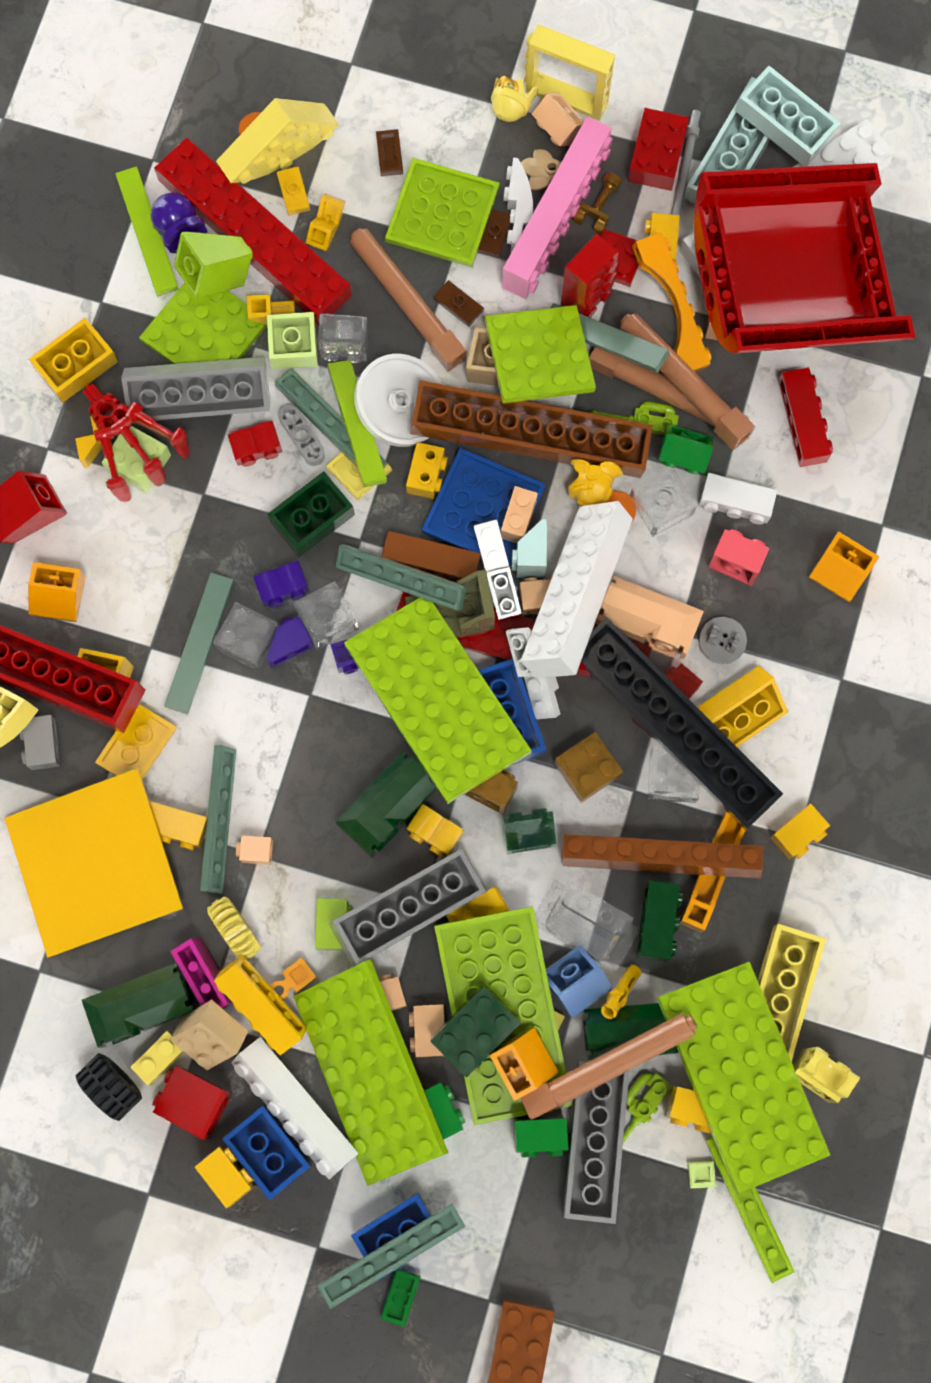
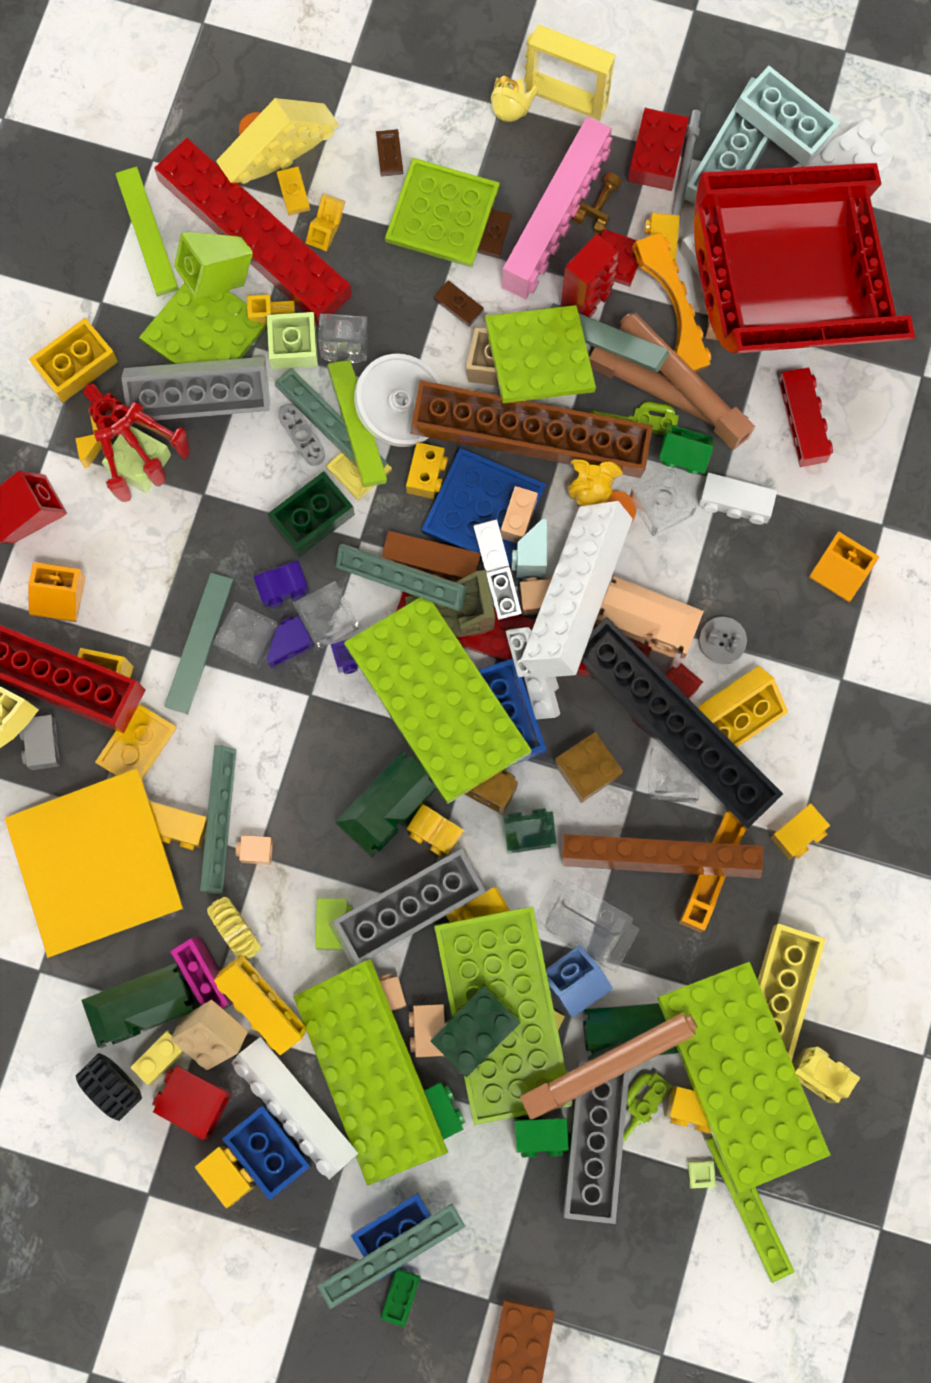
dark purple tile [150,192,207,253] -> none
red brick [228,421,282,467] -> none
light orange plate [271,957,317,1000] -> none
nougat brick [350,228,467,372] -> none
light orange slope [490,1027,559,1101] -> none
white slope [503,158,533,253] -> none
tan plate [521,149,561,190] -> none
light nougat brick [532,93,584,146] -> none
yellow pin [601,965,641,1019] -> none
dark green brick [636,880,683,963] -> none
coral brick [708,529,770,586] -> none

